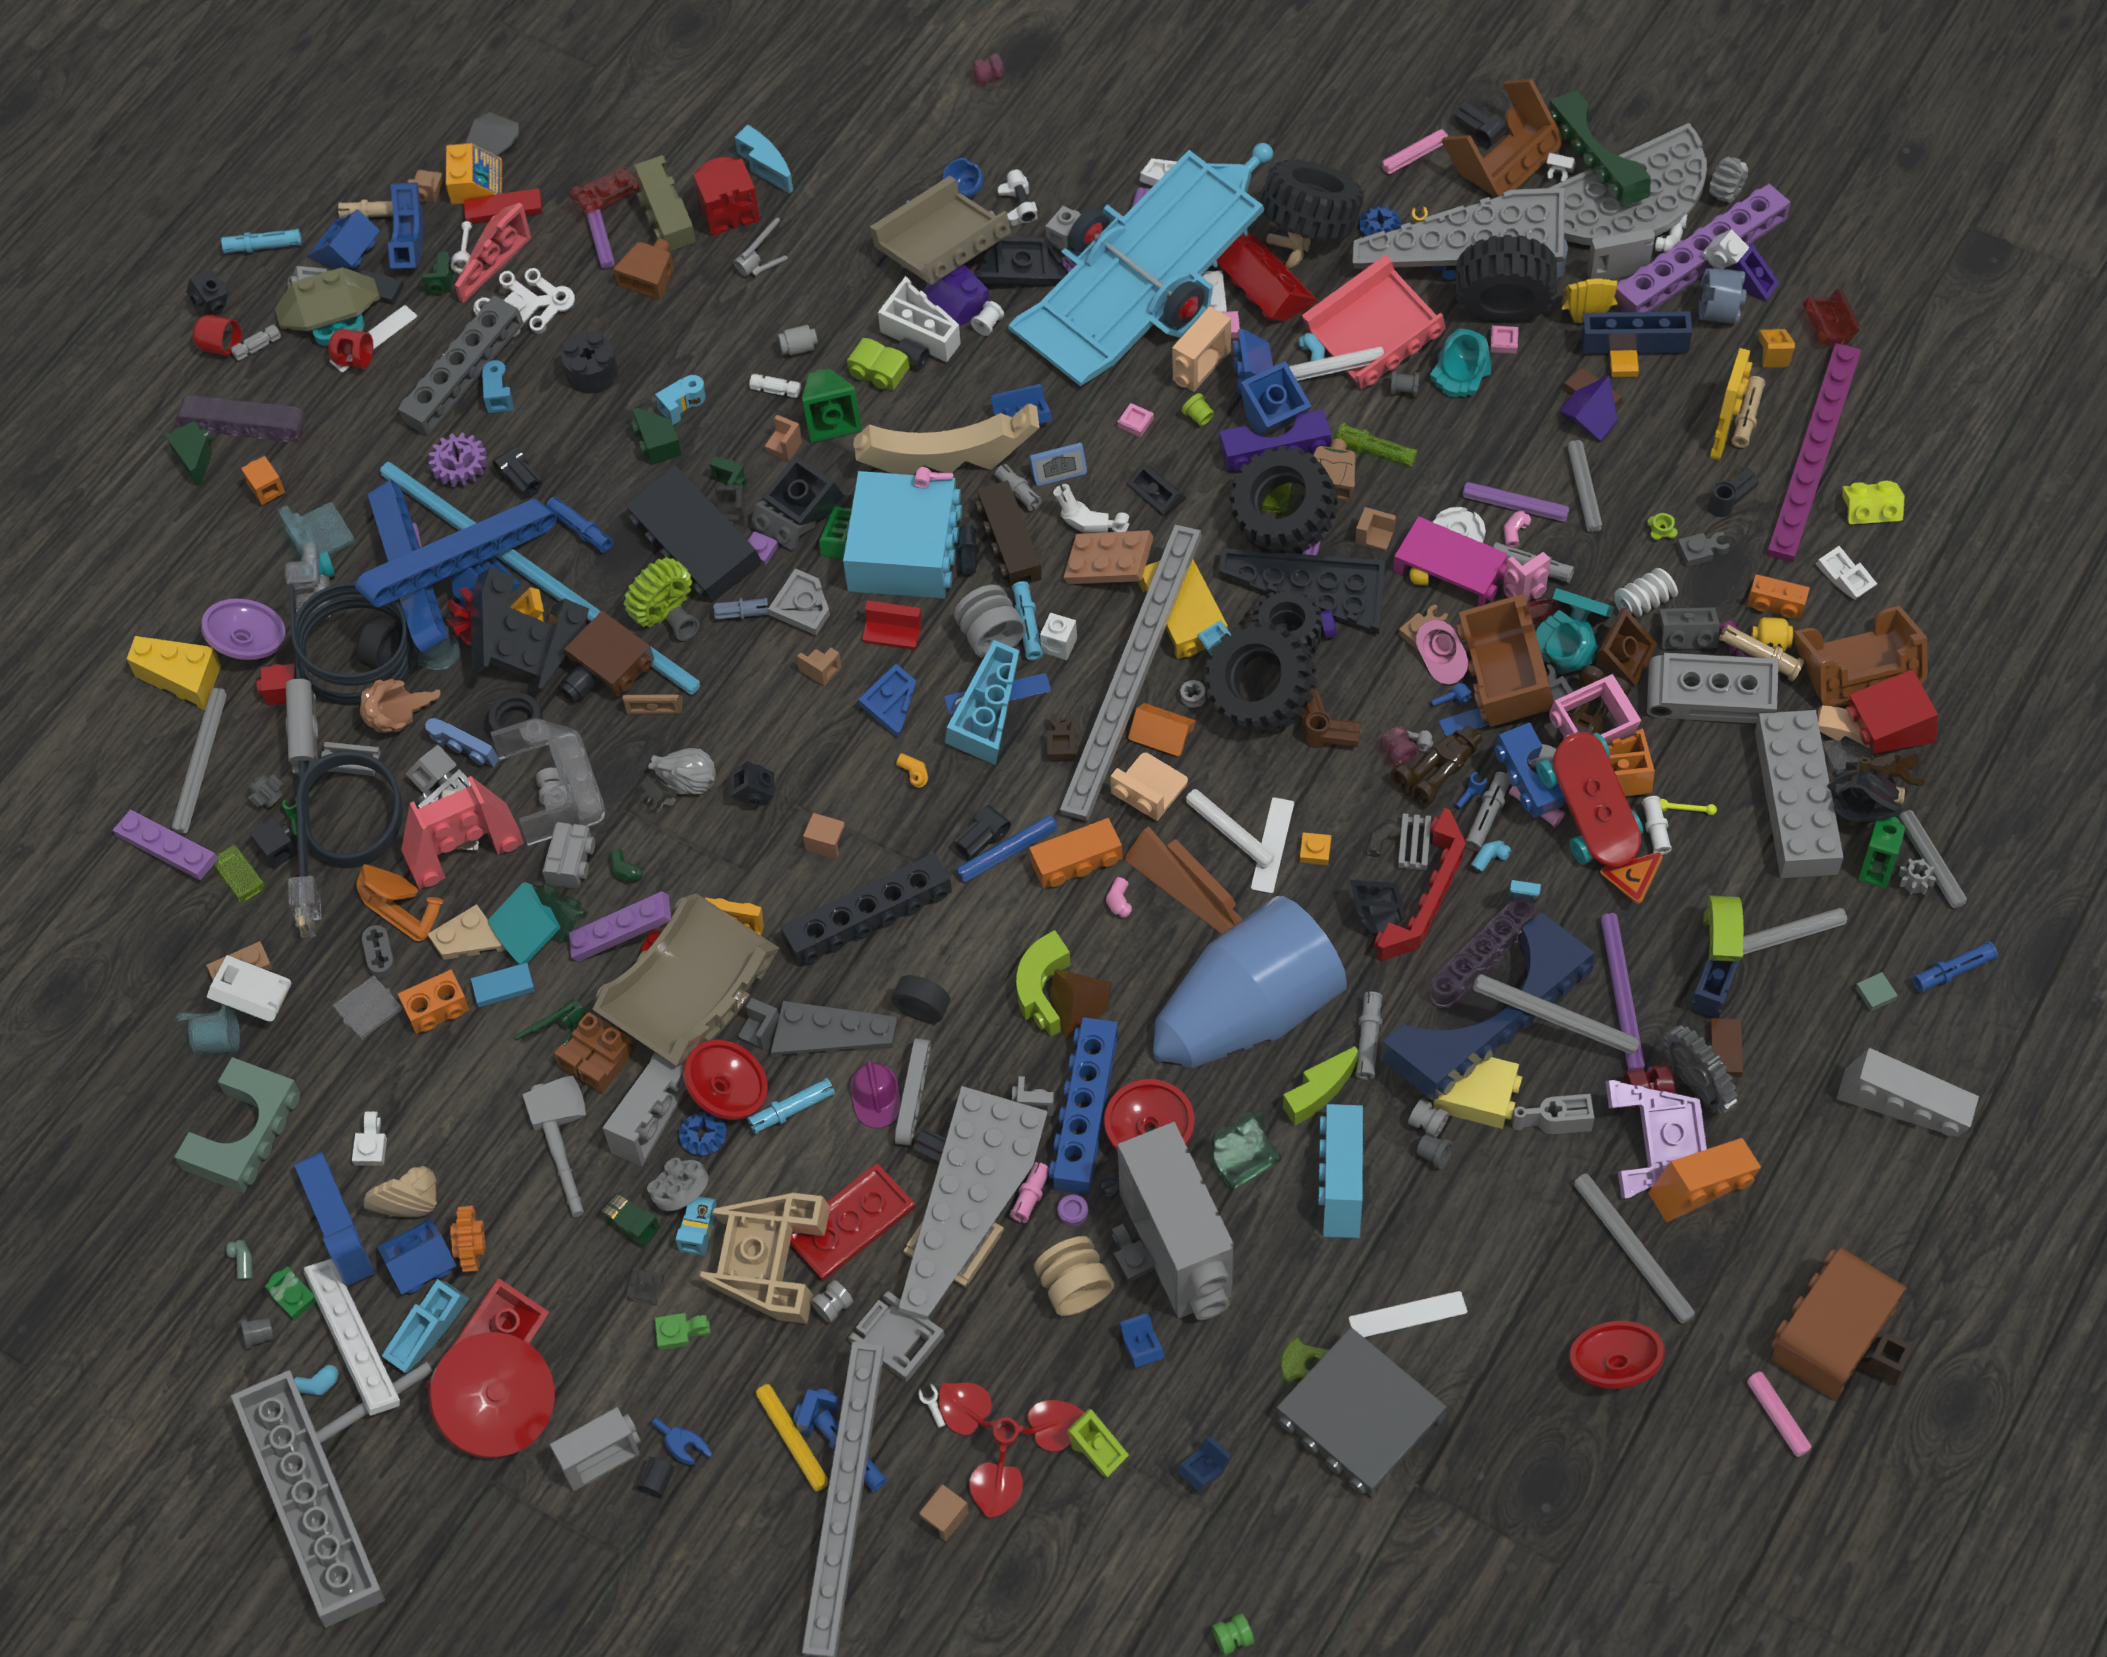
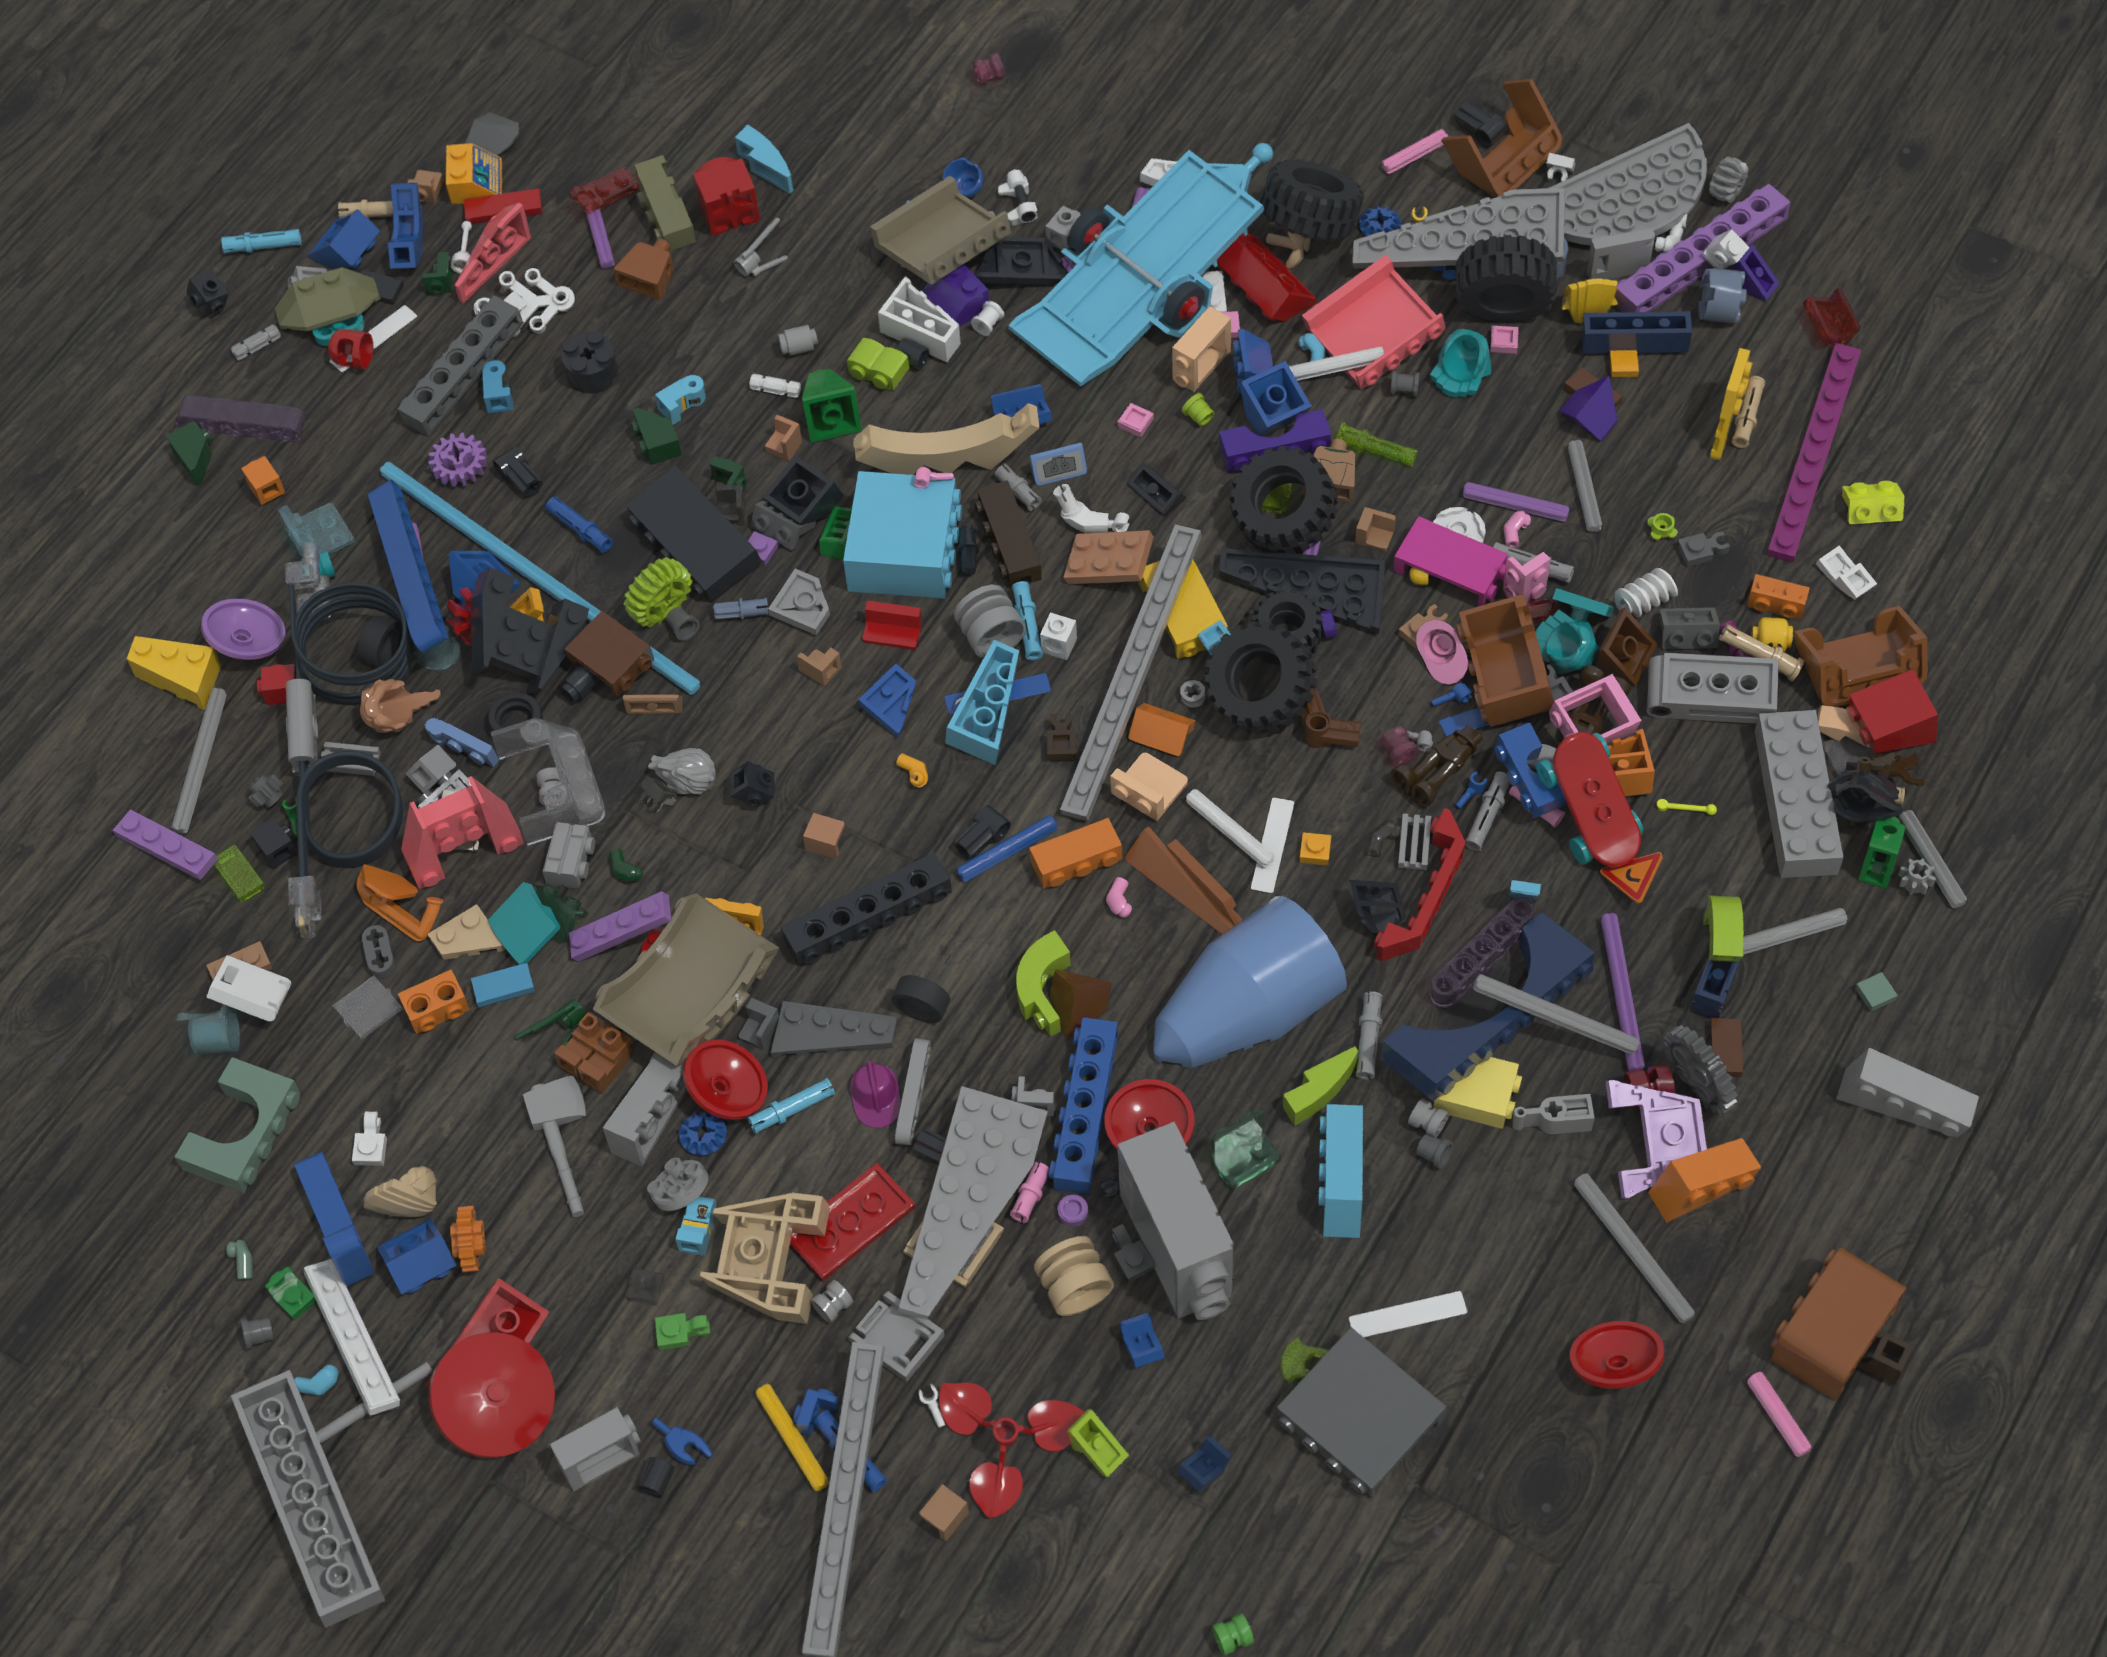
red helmet [192,315,242,356] -> none
blue beam [355,499,557,607] -> none
medium azure slope [382,1279,469,1373] -> none
dark green leg [599,1193,660,1249] -> none
medium azure arm [1471,840,1511,872] -> none
dark green arch [1549,90,1651,207] -> none
white pin [1642,796,1672,855] -> none
black piece [1708,468,1759,517] -> none
light orange slope [1759,329,1795,368] -> none
blue pin [1912,942,1998,993] -> none

